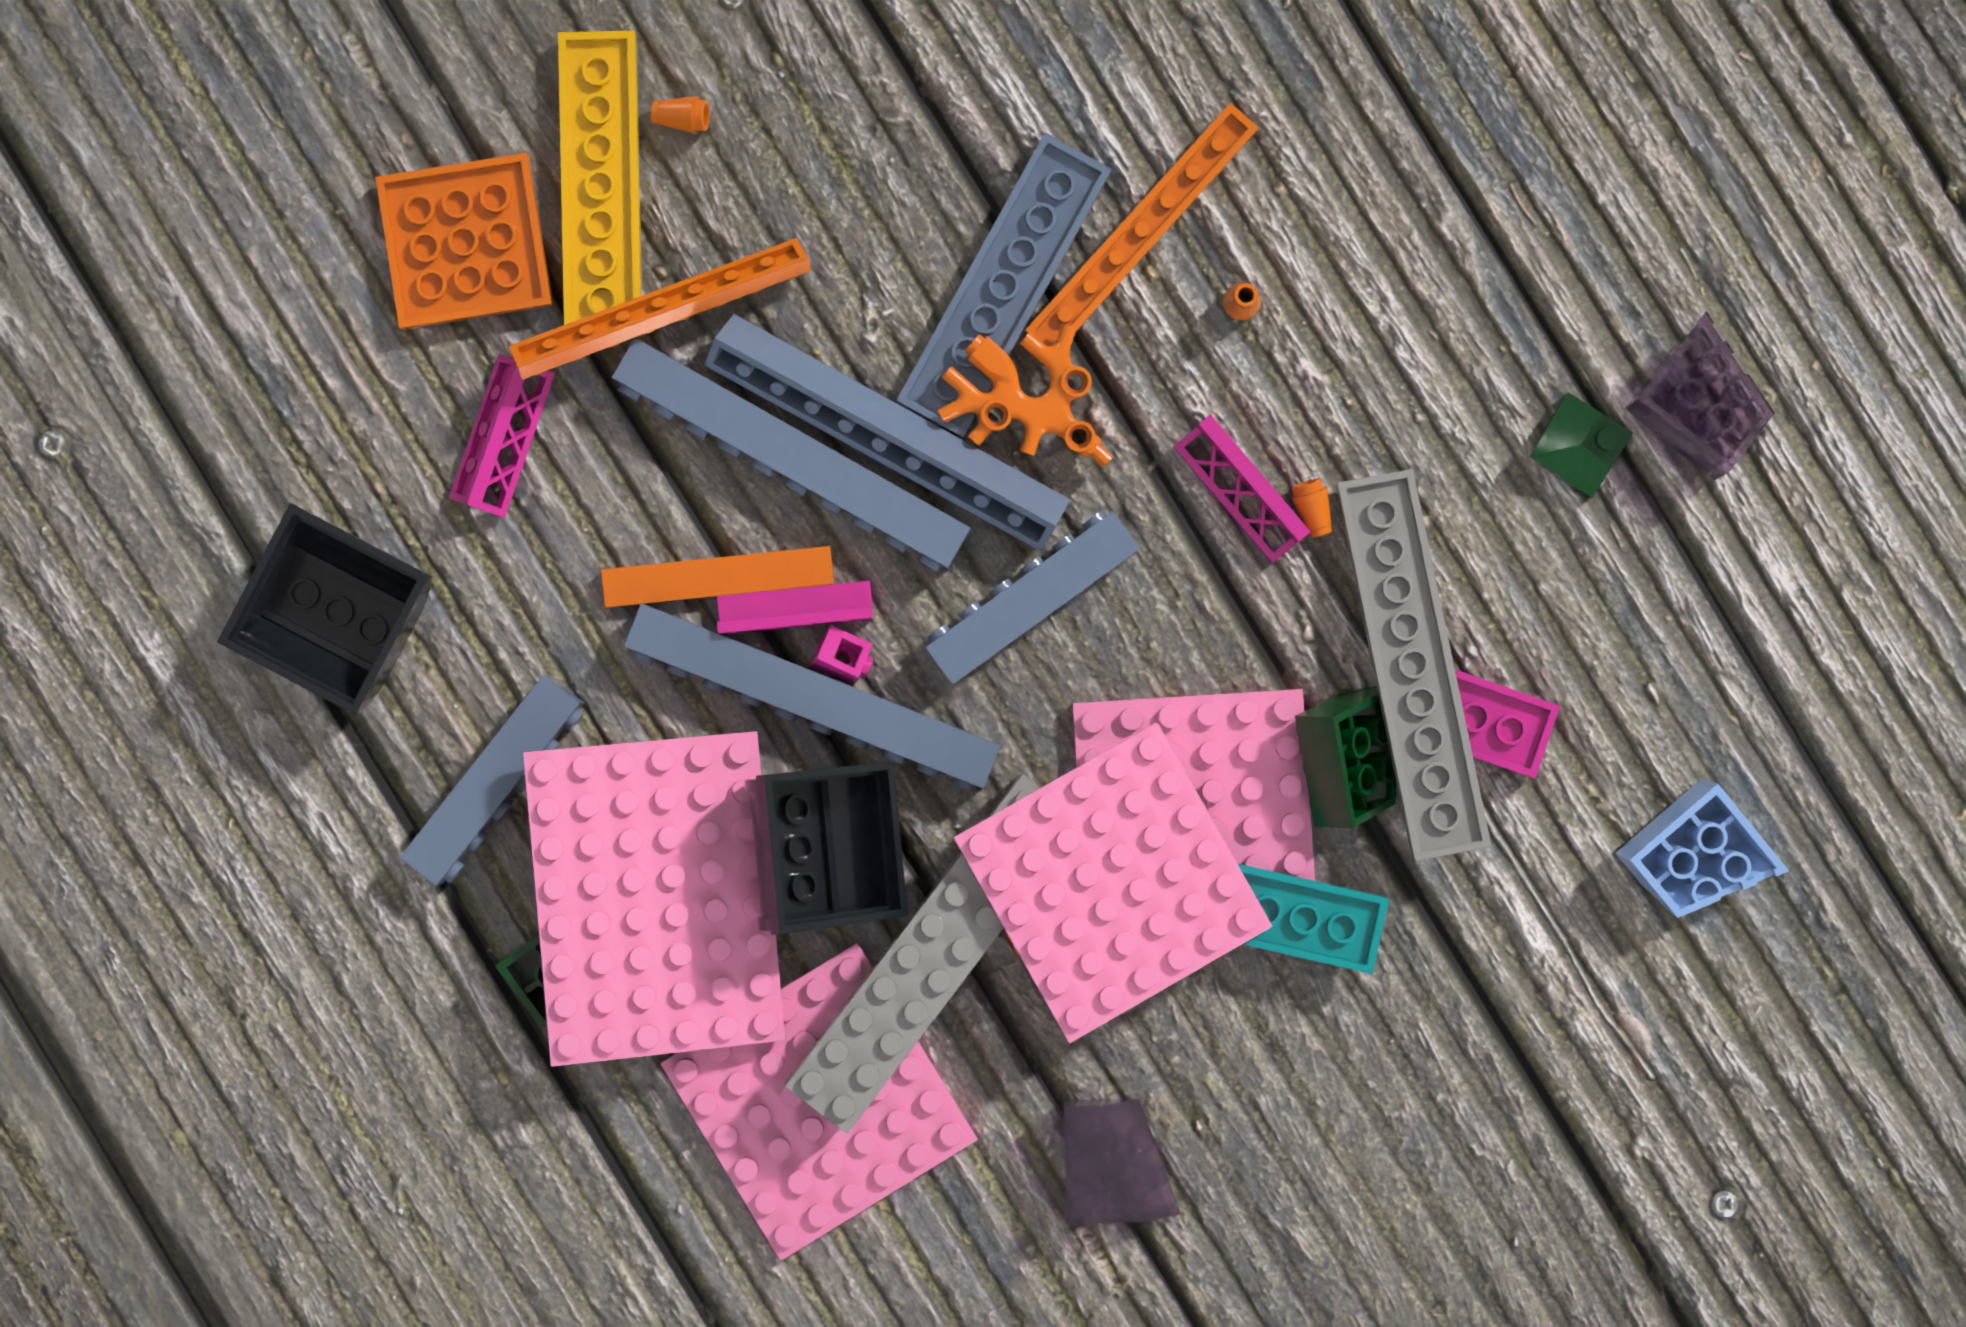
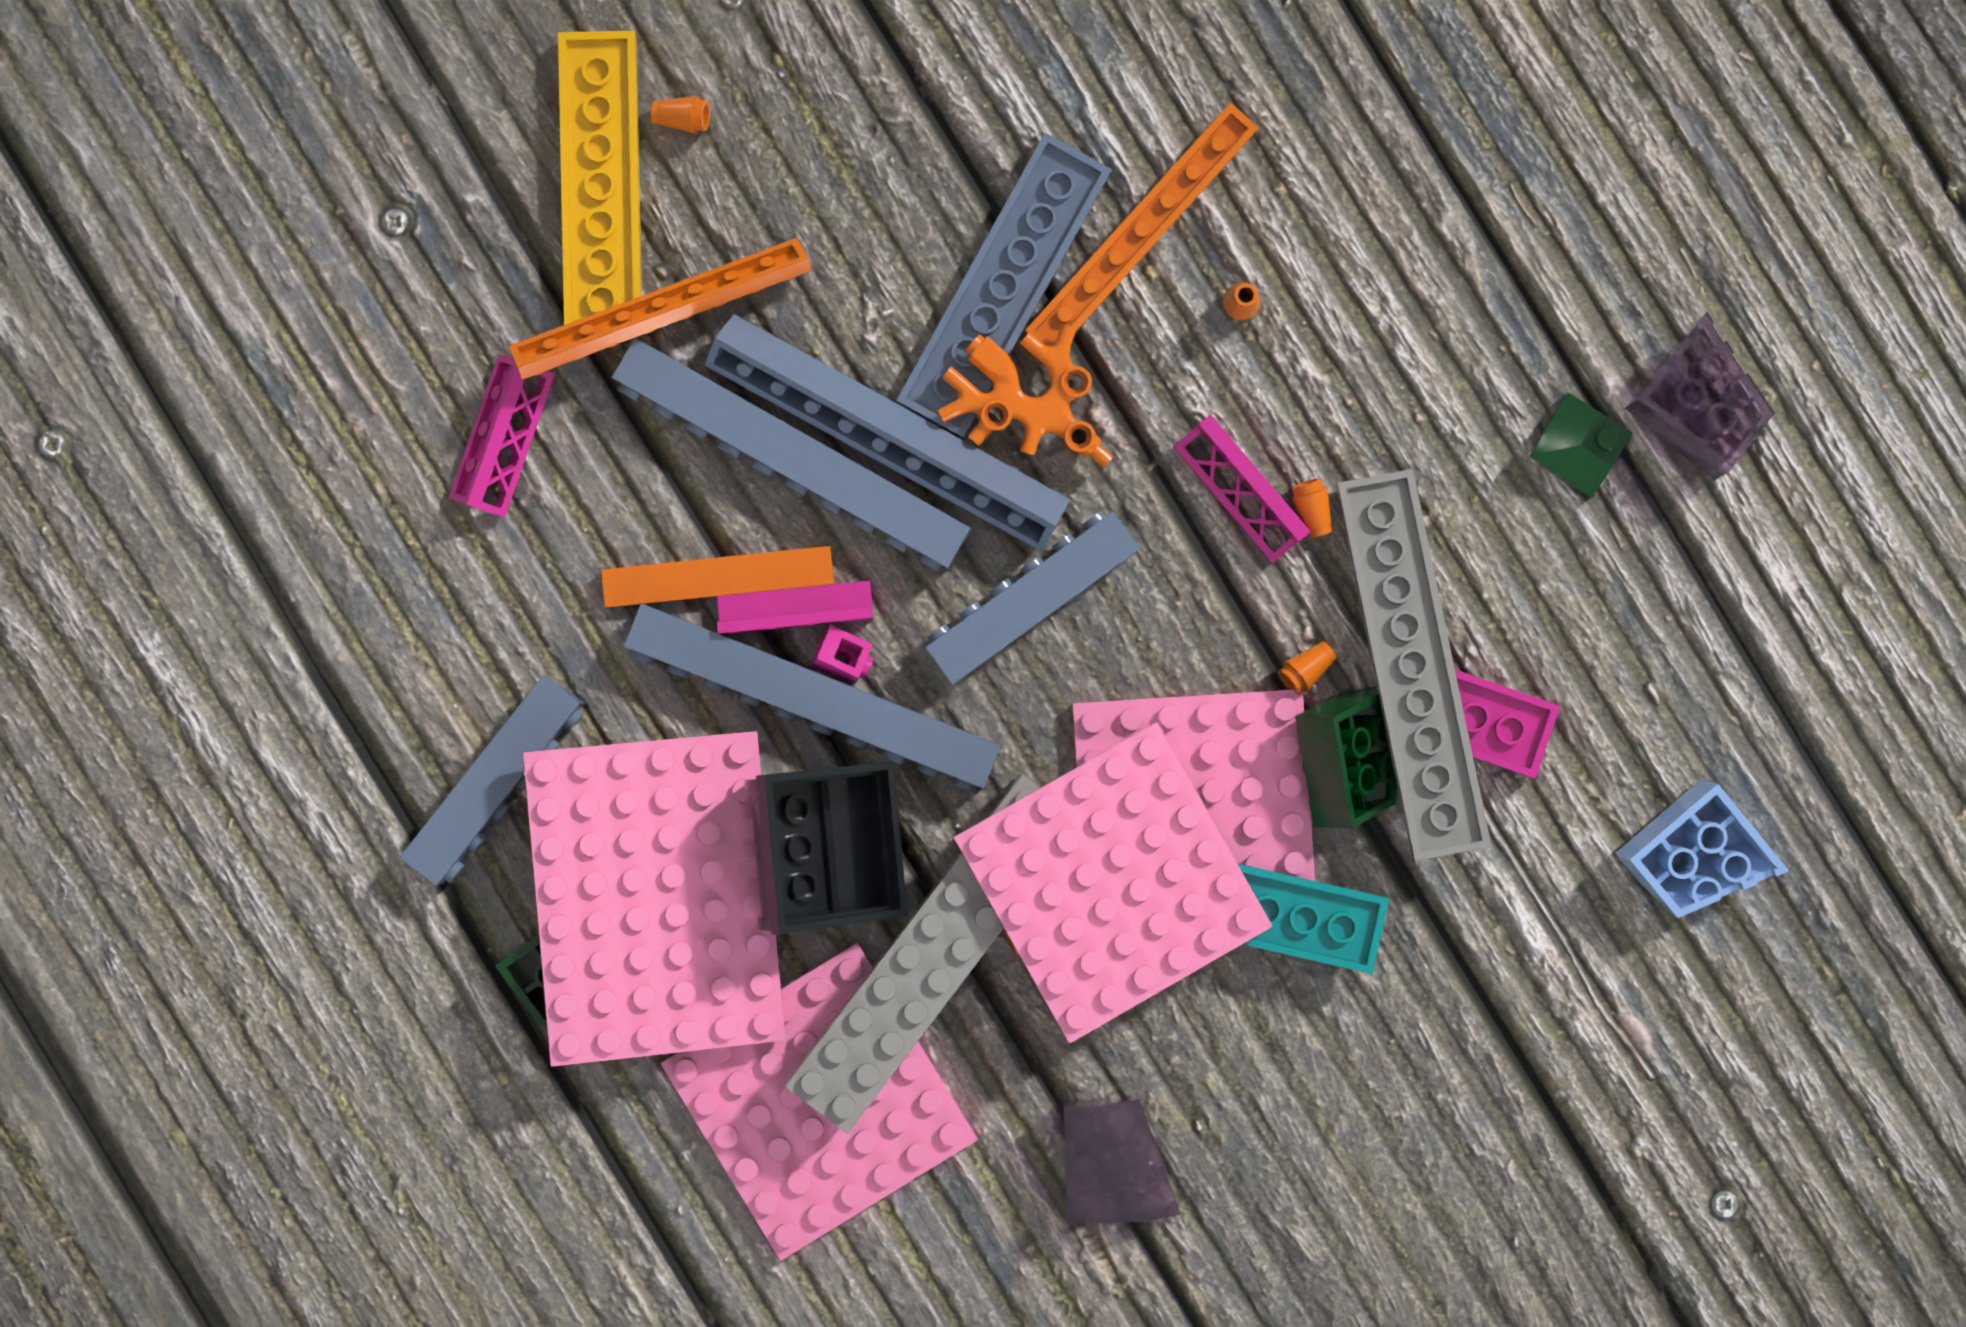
black container [217,503,432,715] -> none
orange plate [375,153,553,330] -> none
none -> orange cone [1278,641,1337,695]

